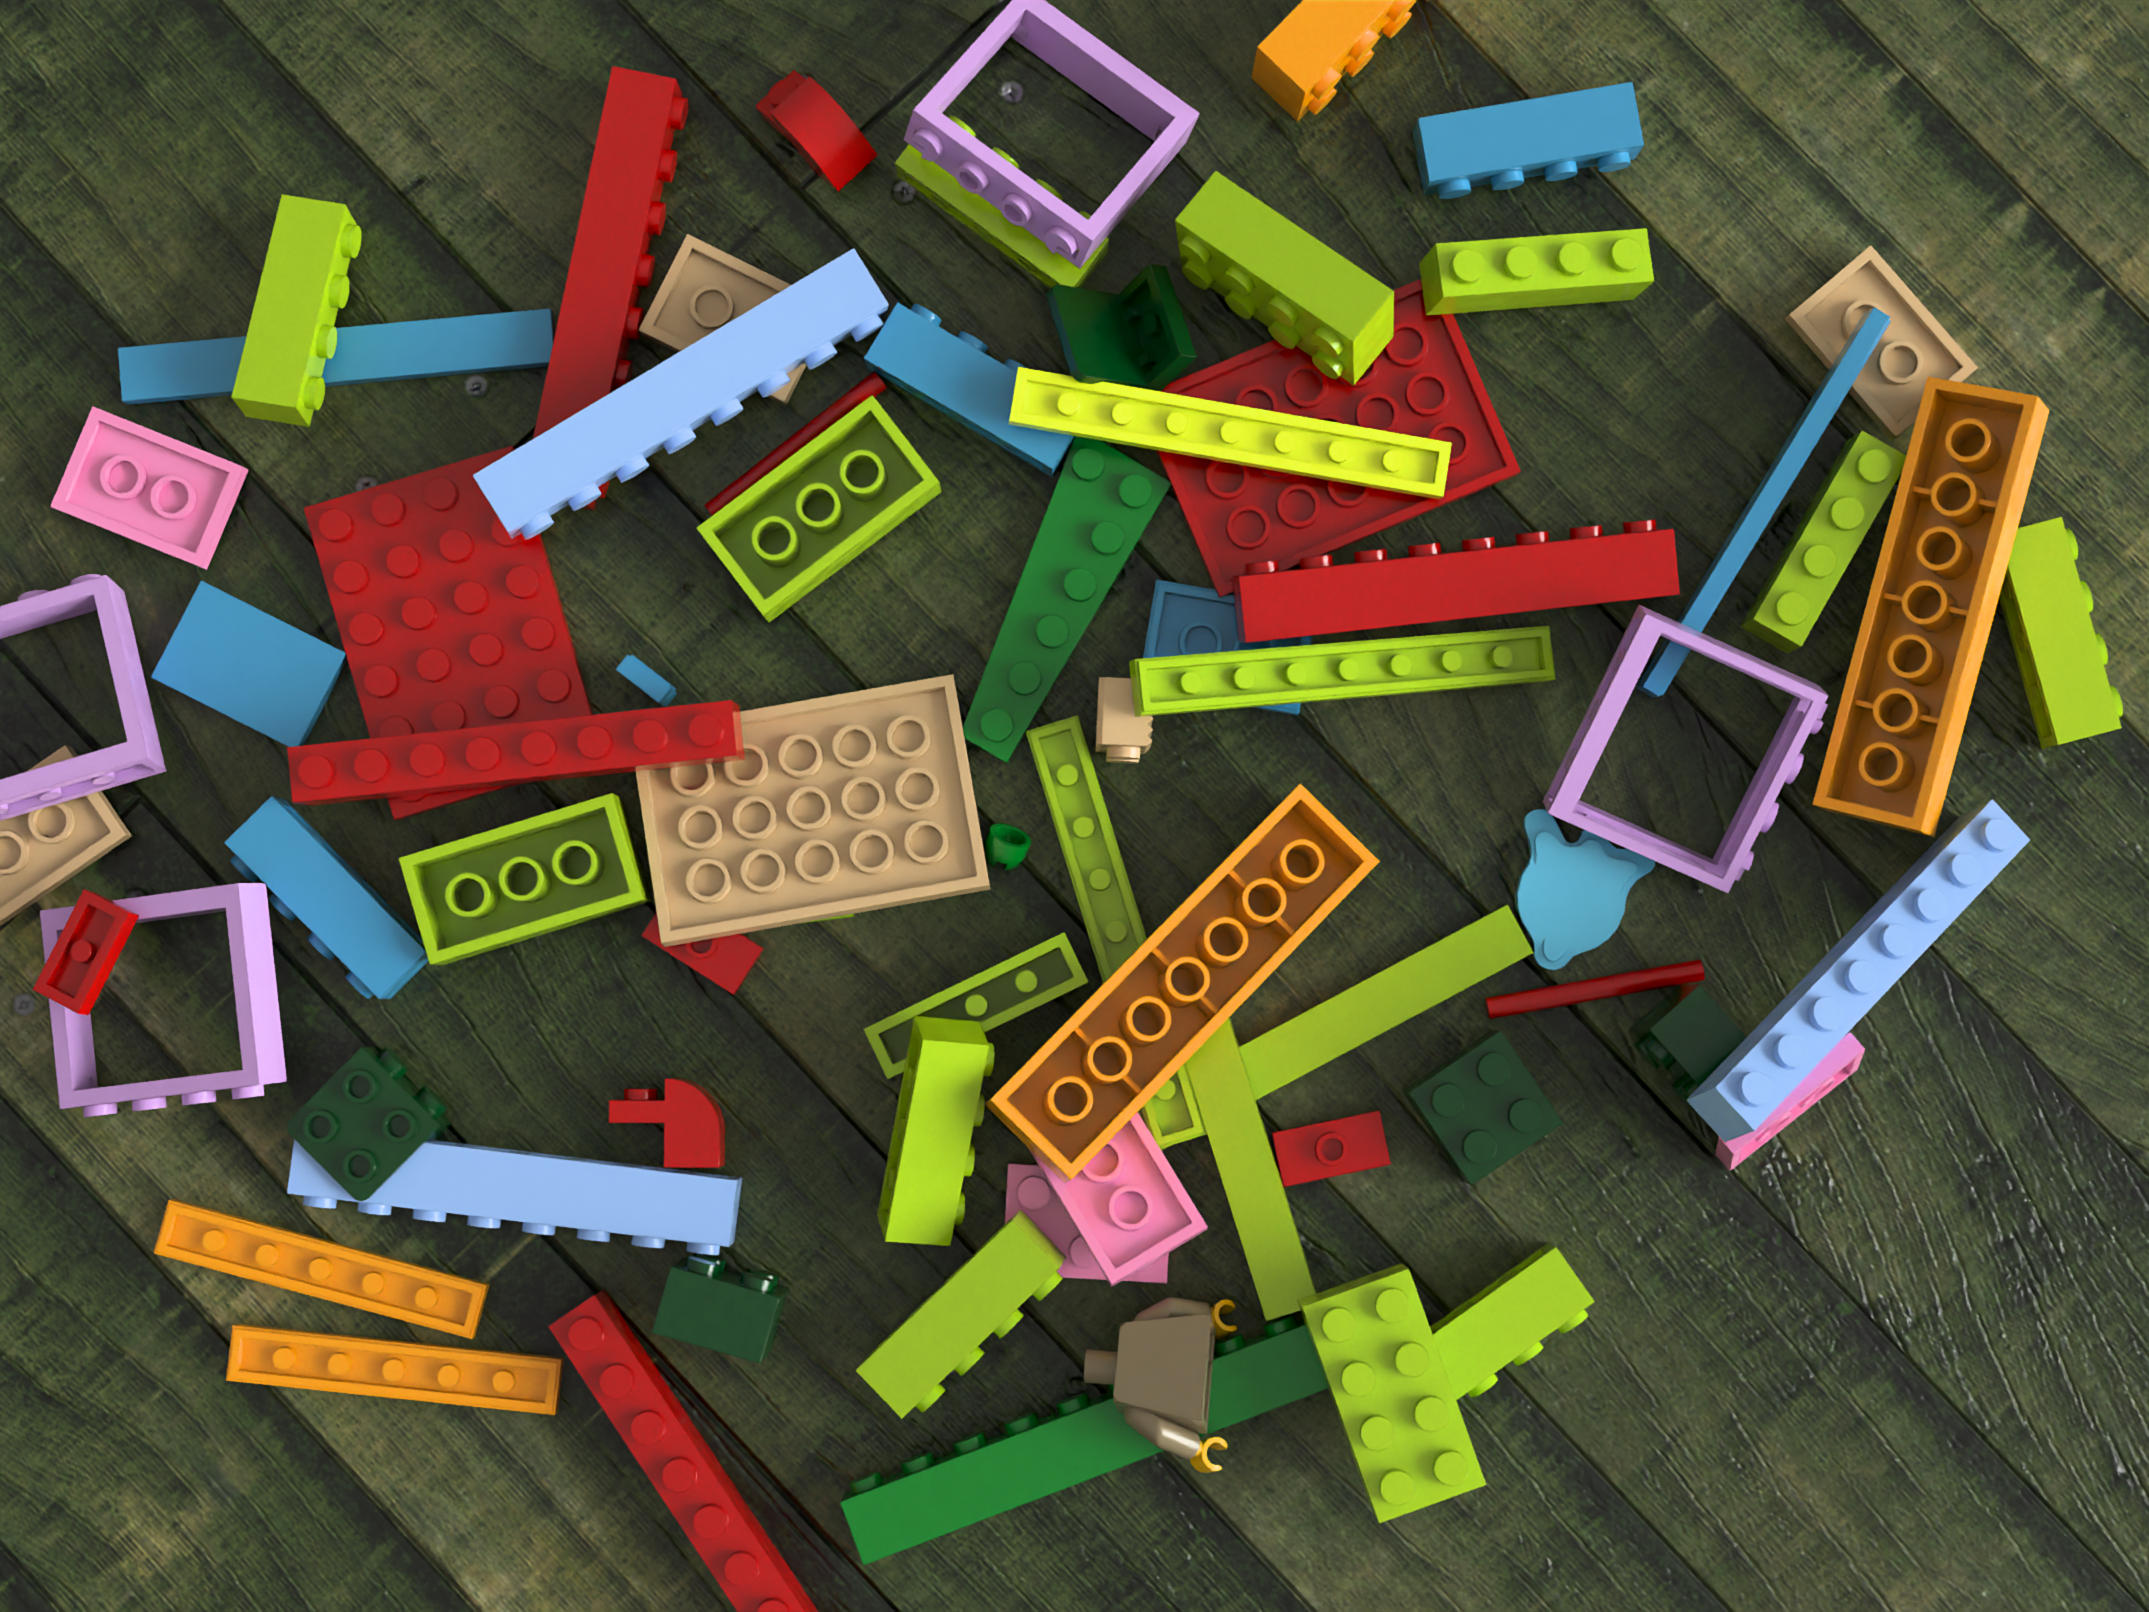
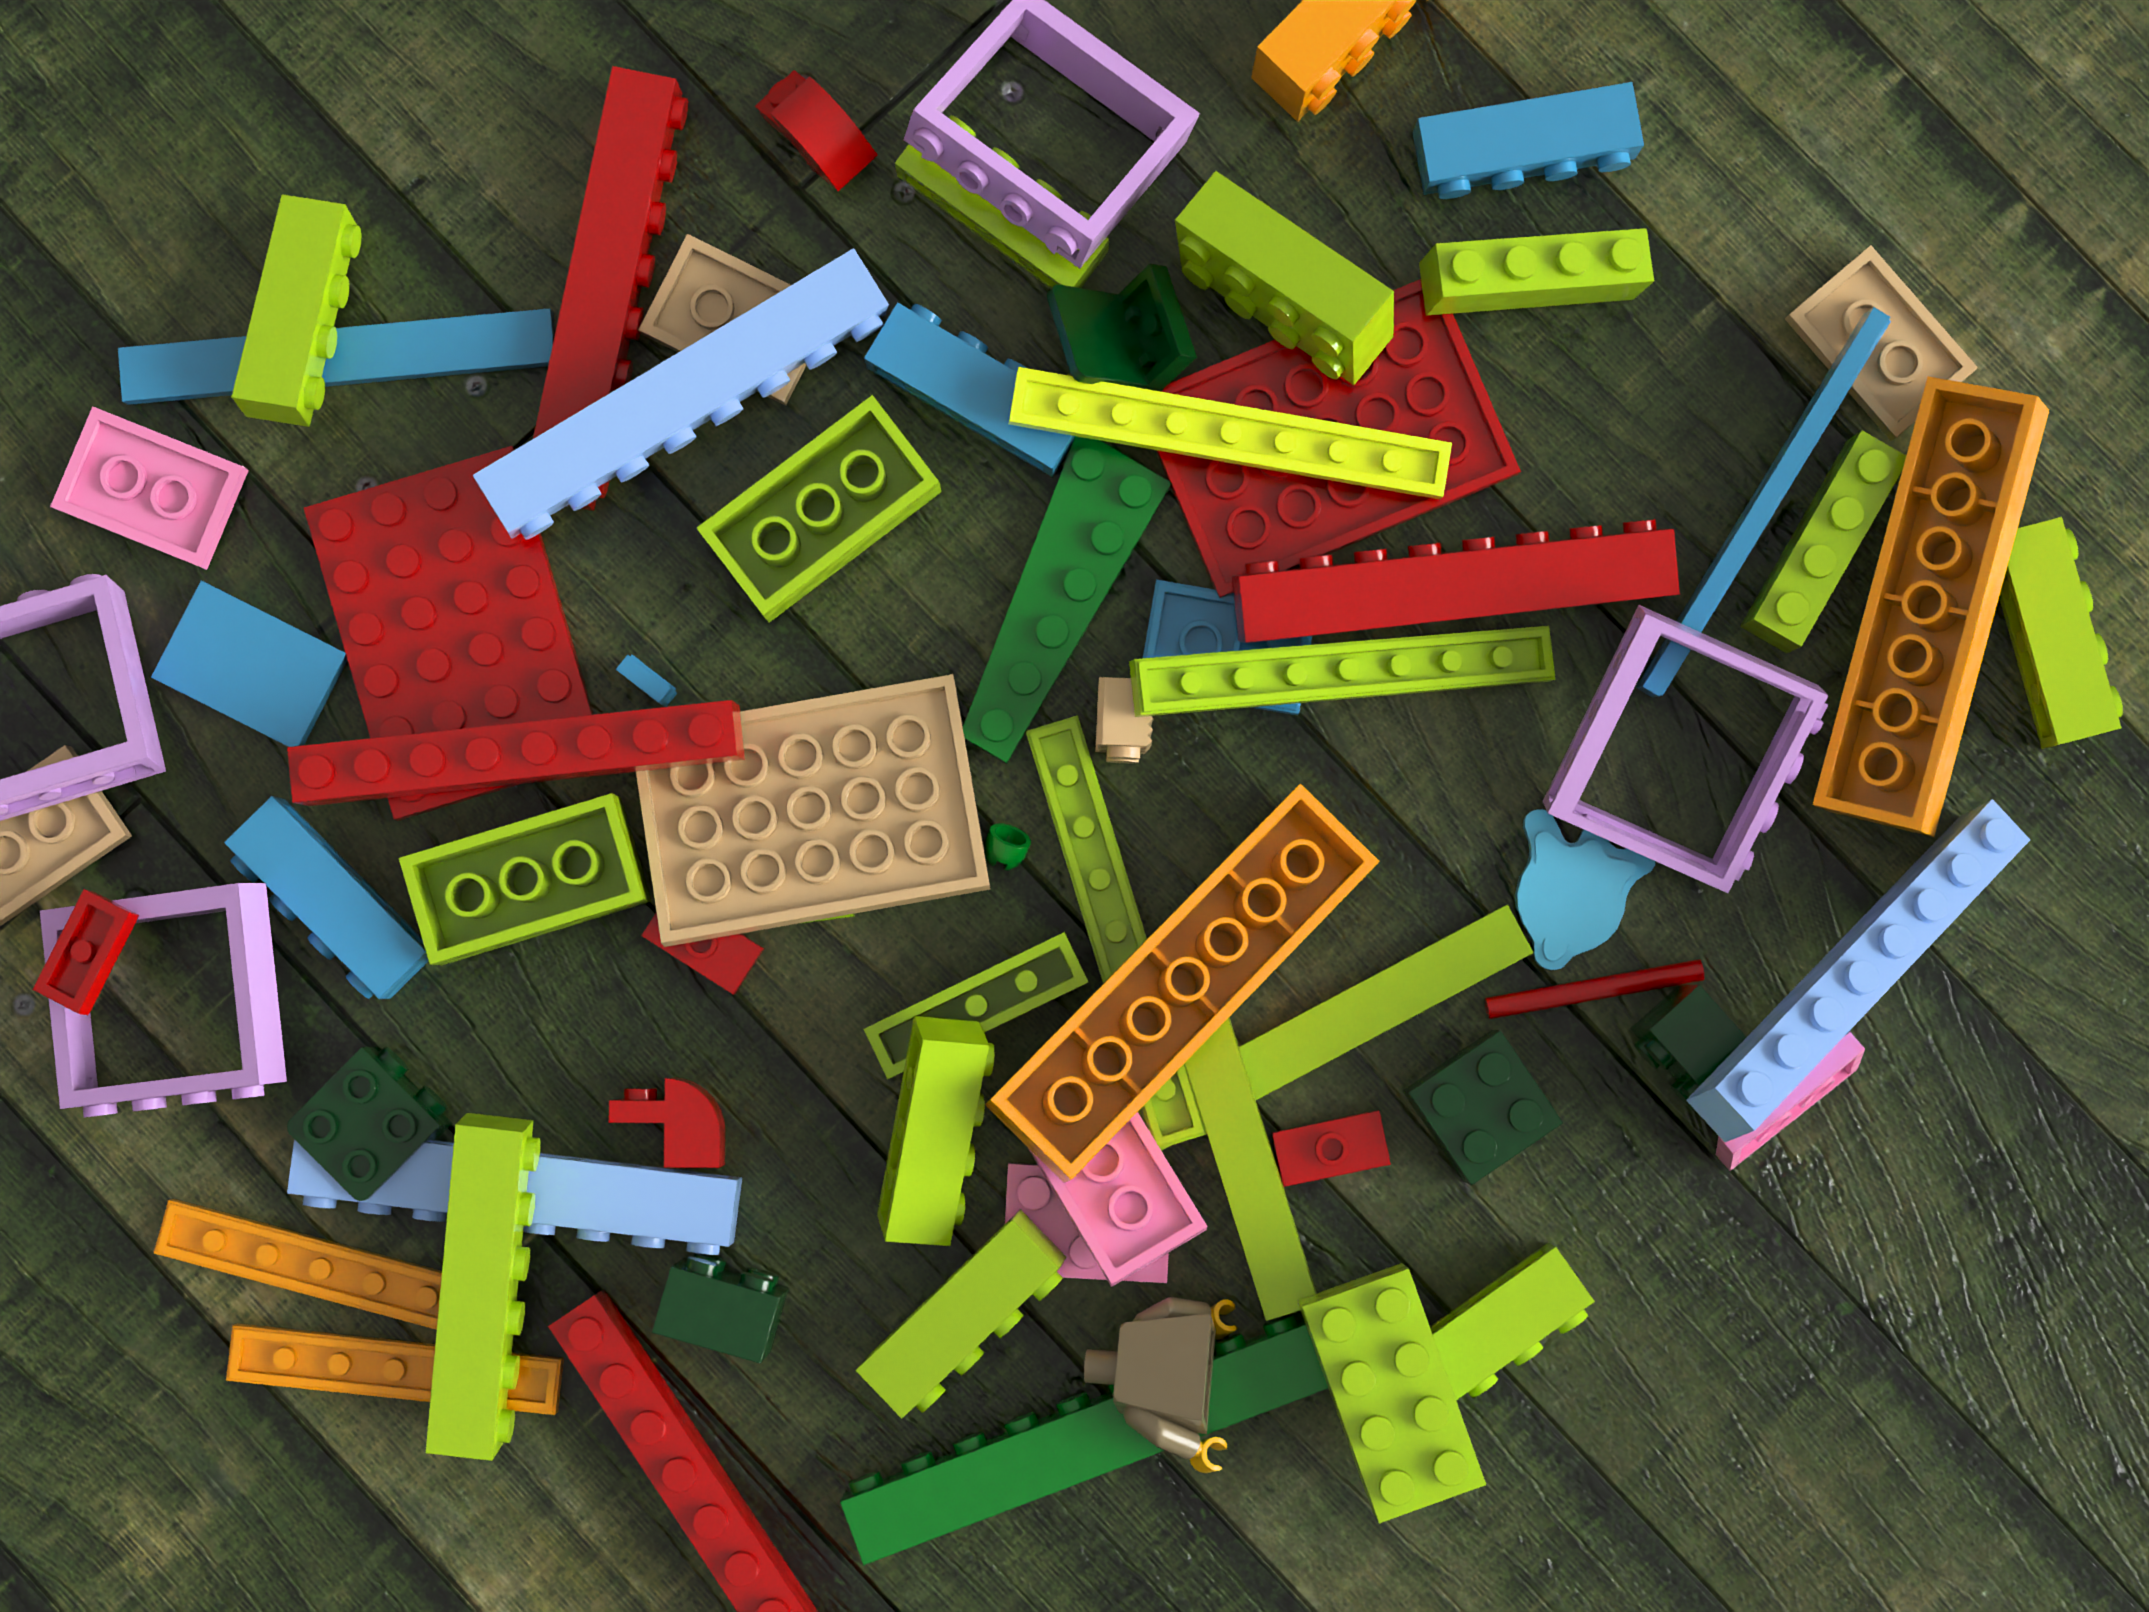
red bar [704,371,887,516] -> none
none -> lime brick [426,1113,540,1461]

